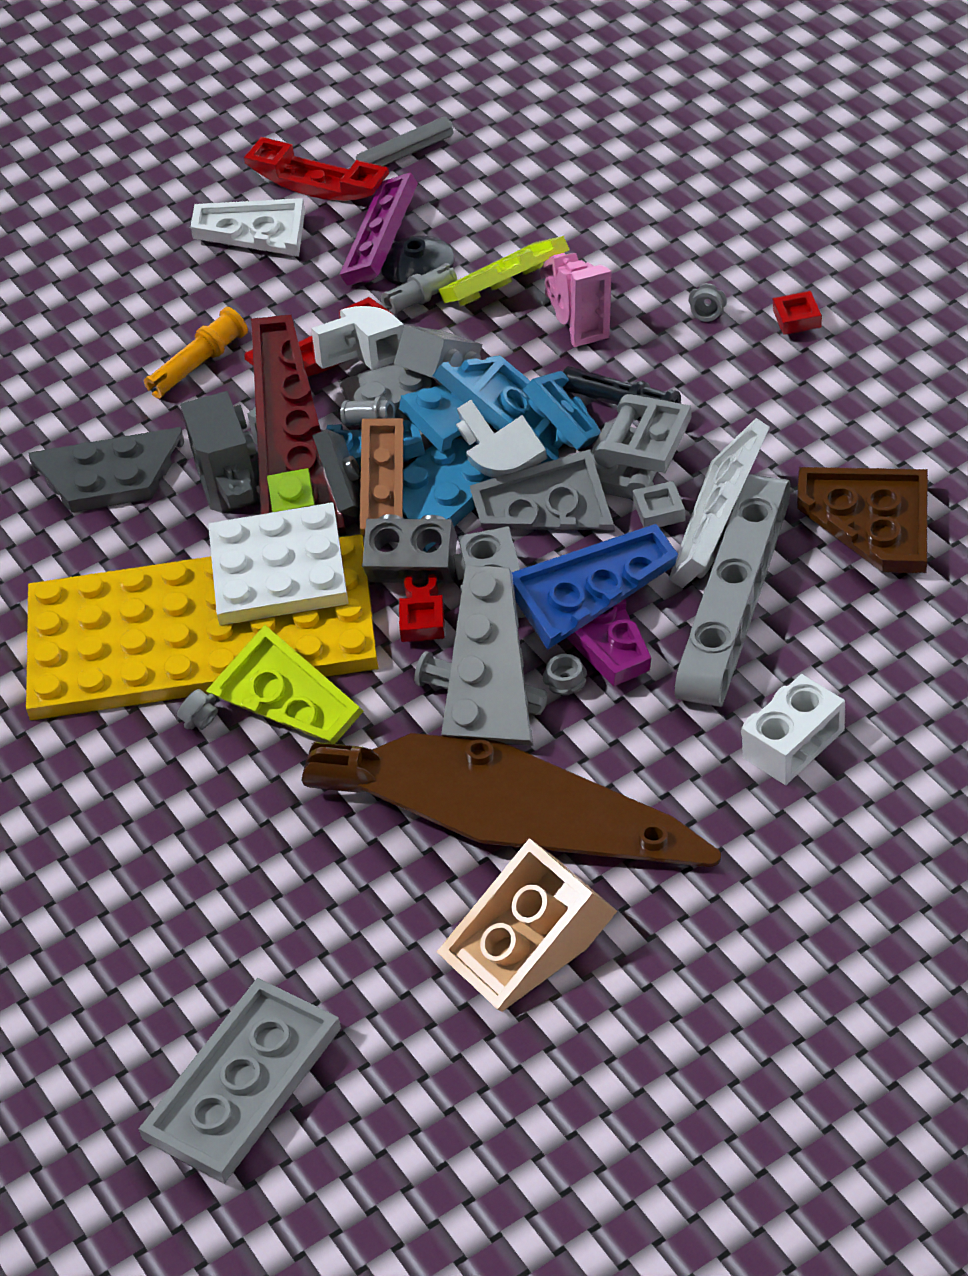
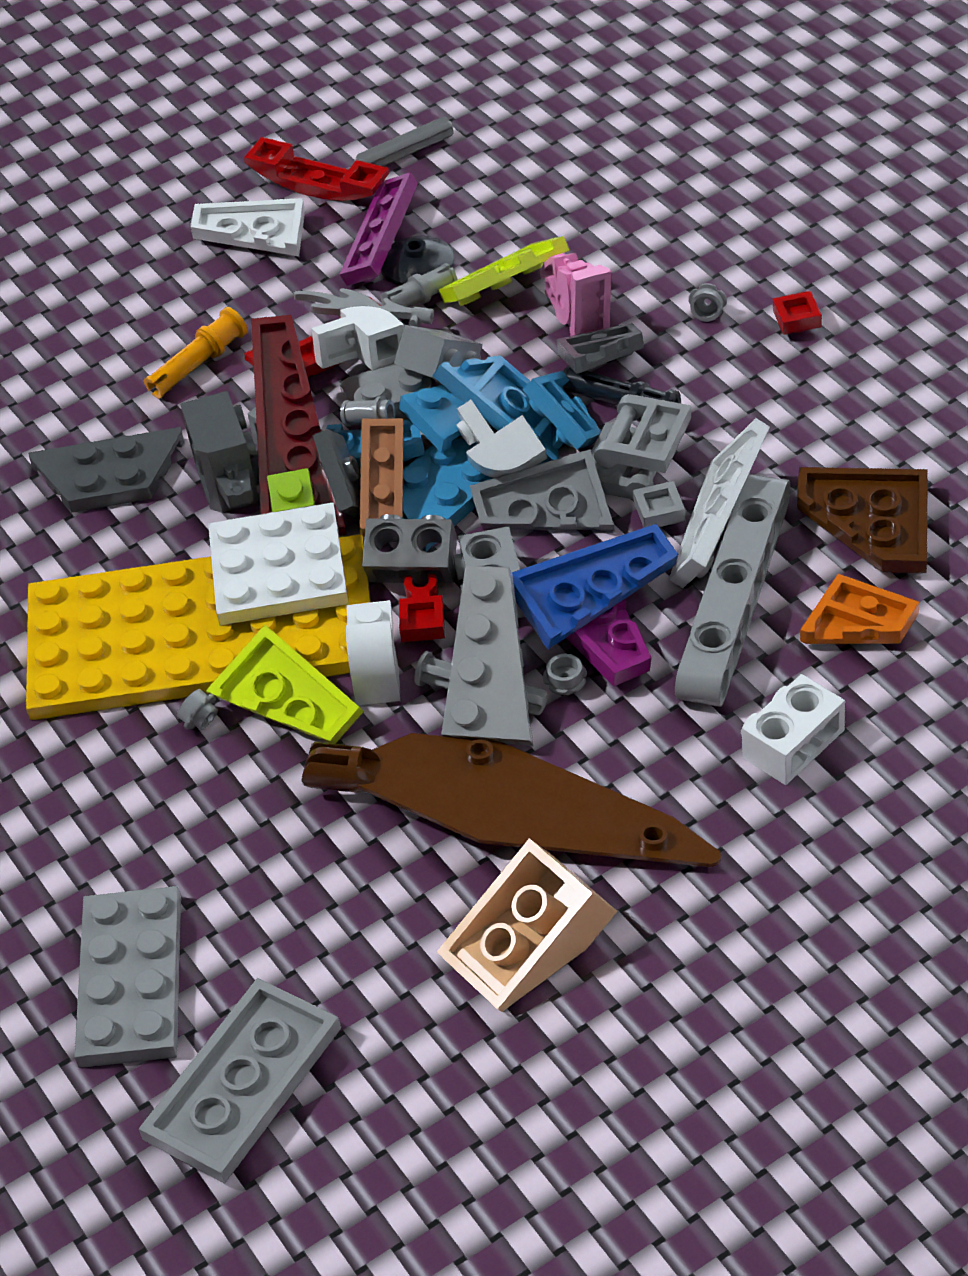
none -> light grey plate [74,886,181,1068]
none -> light grey piece [294,288,434,327]
none -> white brick [345,600,400,706]
none -> dark grey wing [556,323,644,373]
none -> orange wing [800,574,919,644]

